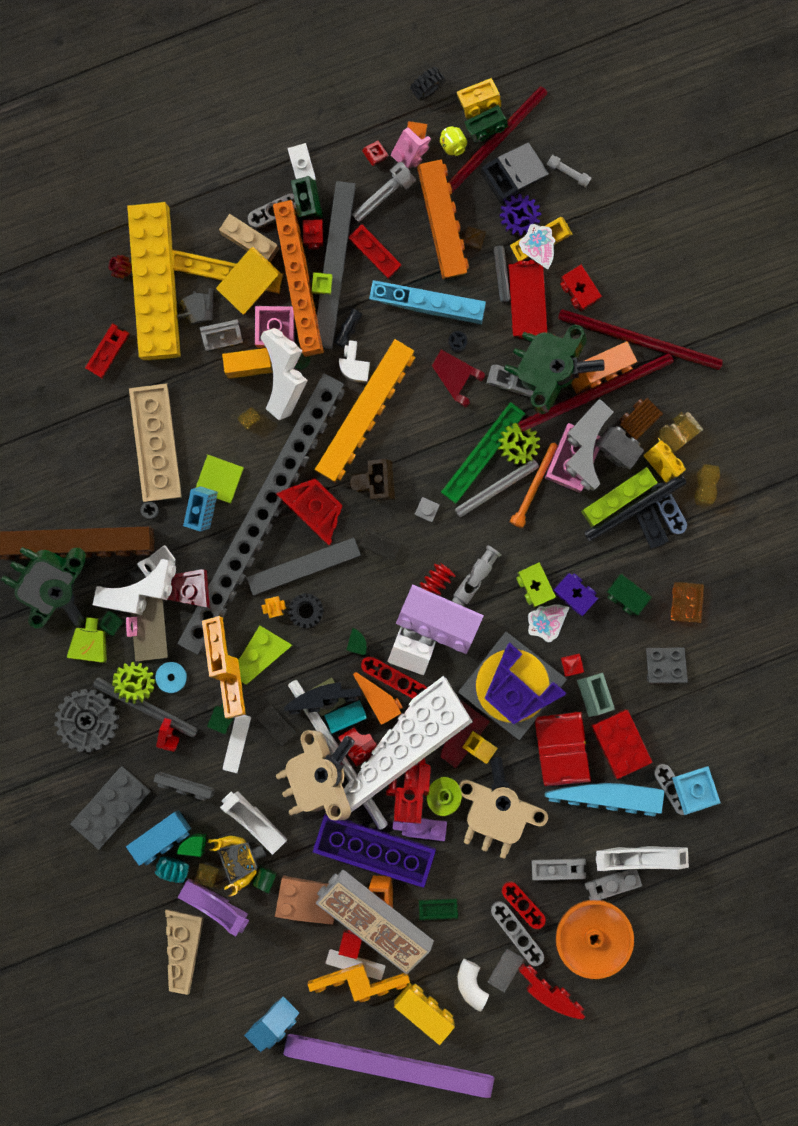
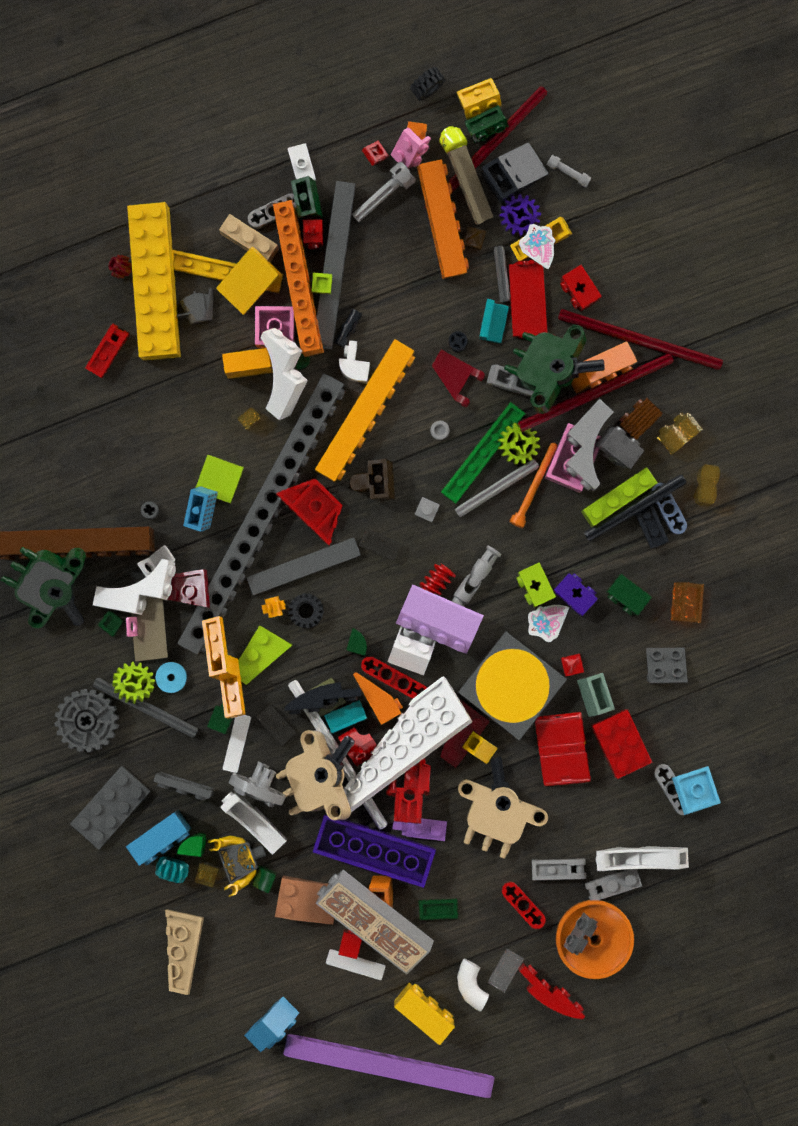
lime torso [67,618,107,662] -> none
tan plate [129,384,182,502] -> none
red bracket [156,718,180,752] -> none
medium lavender arch [178,879,249,936] -> none
light grey hinge [200,320,243,351] -> none
light orange bracket [308,962,410,1002] -> none
red plate [348,225,402,279] -> none
medium azure slope [369,280,486,324] -> none
lime dish [427,777,462,816] -> none
dark purple wing [484,642,566,724] -> none
light grey beam [491,901,544,966] -> none
medium azure slope [545,783,665,816] -> none
yellow bracket [643,440,686,483] -> none
none -> light grey piece [229,761,286,807]
none -> light grey tile [430,421,450,440]
none -> dark tan fence [447,145,493,224]
none -> teal panel [479,299,509,343]
none -> dark grey hinge [563,913,598,955]

